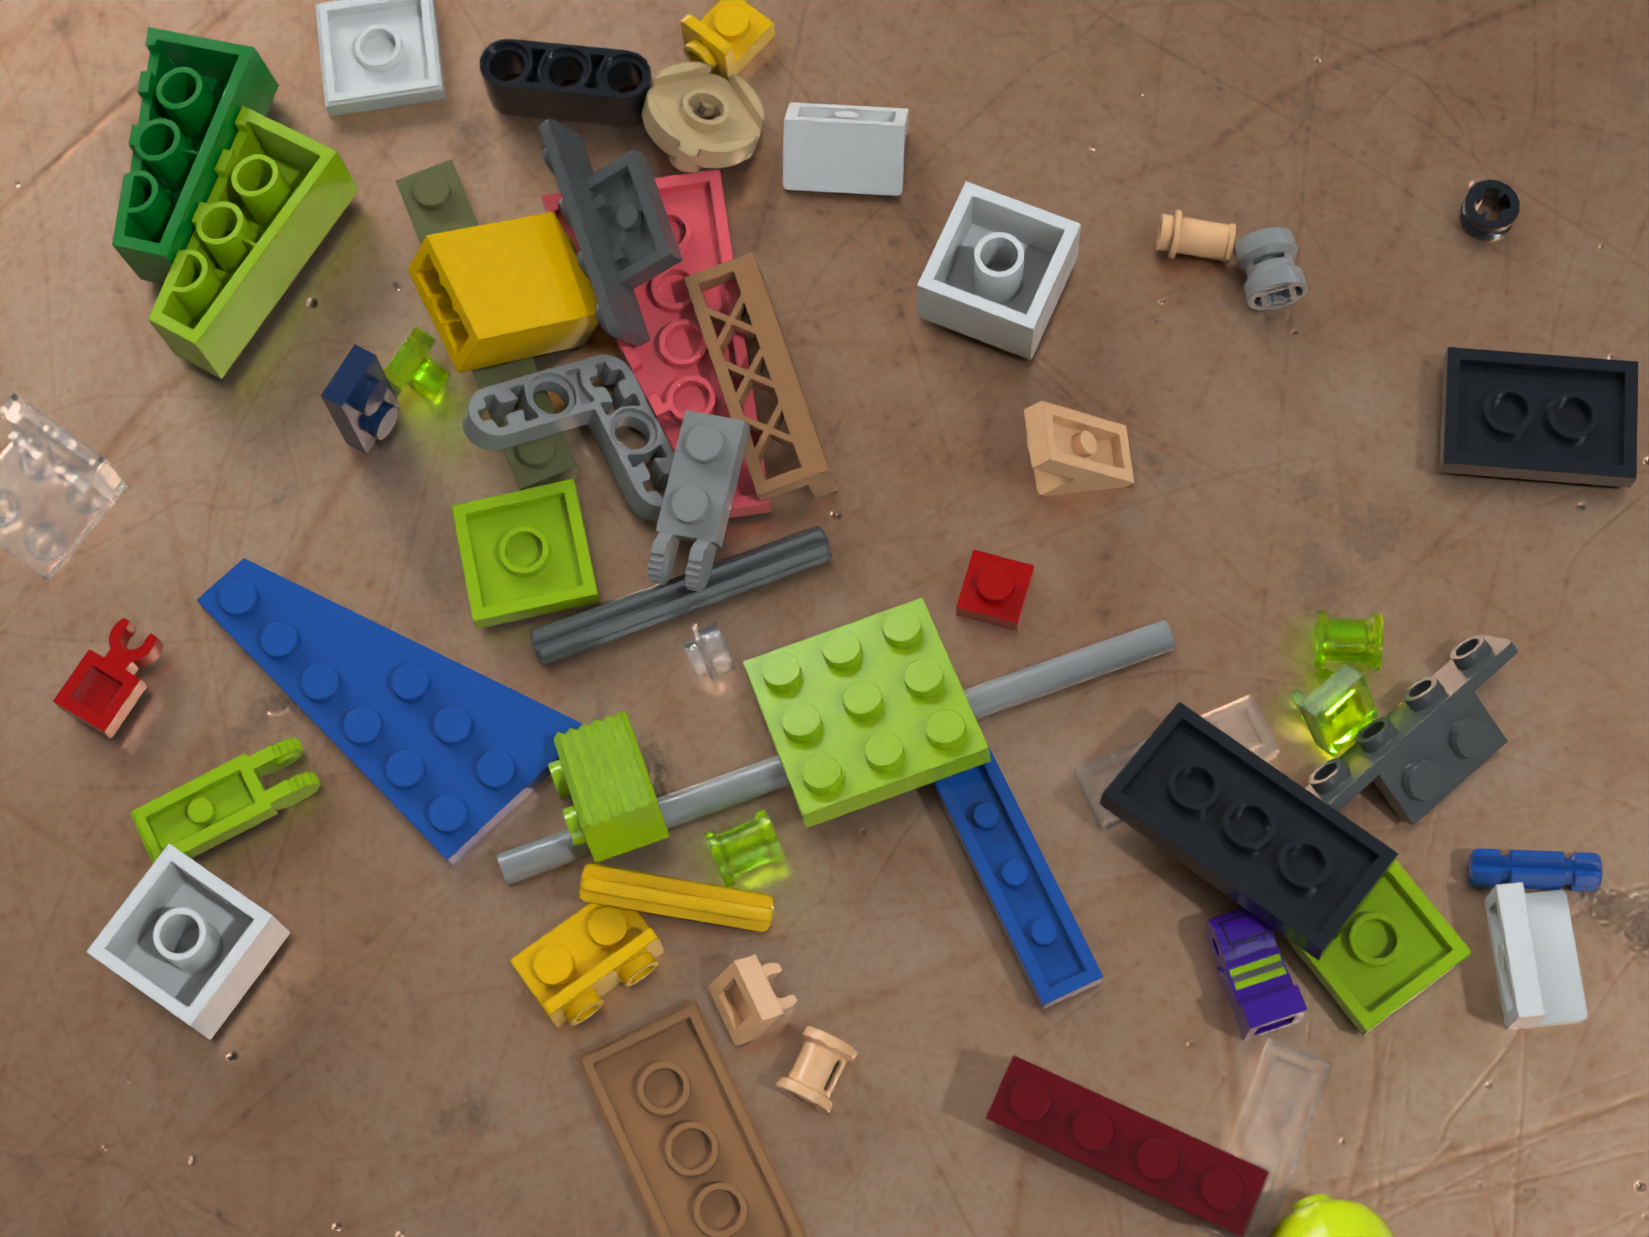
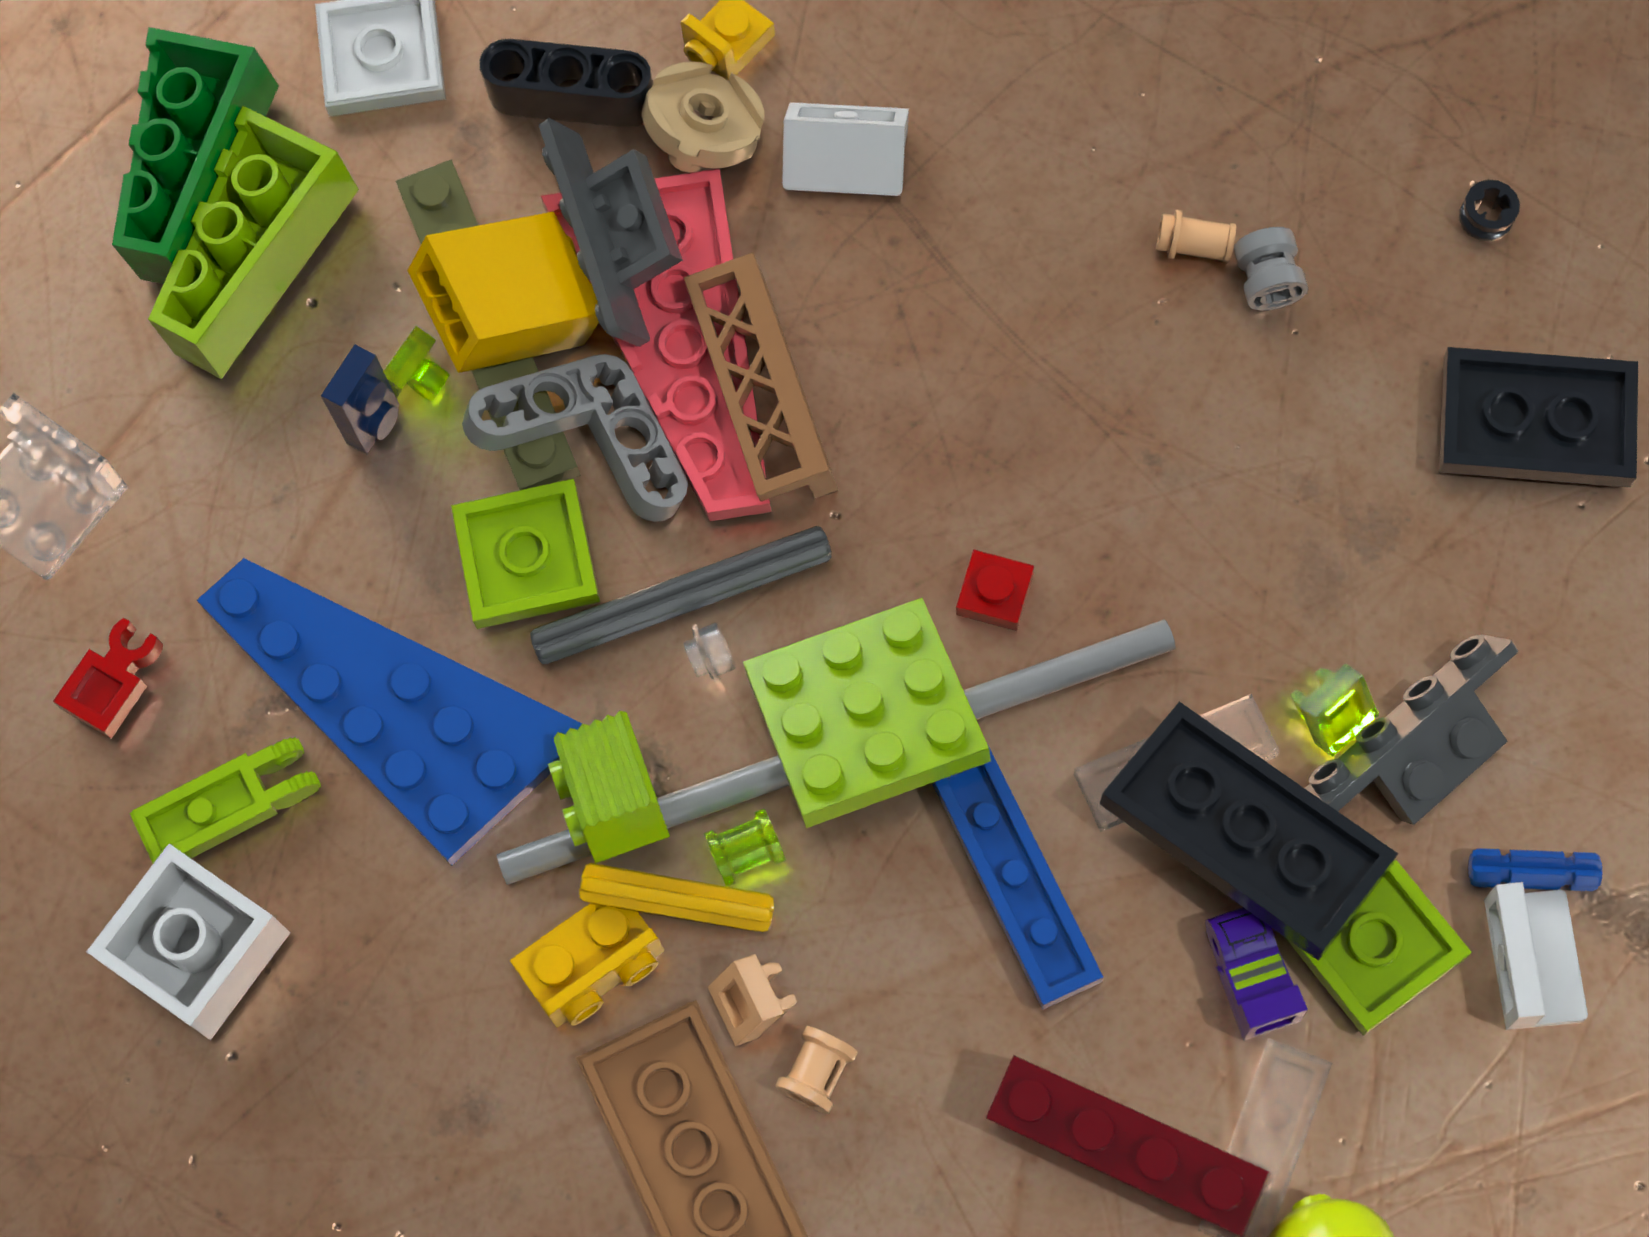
light grey hinge [647,410,750,592] -> none
white brick [917,181,1081,360] -> none
light nougat slope [1024,400,1135,496] -> none
clear neon green bush [1312,611,1383,671] -> none

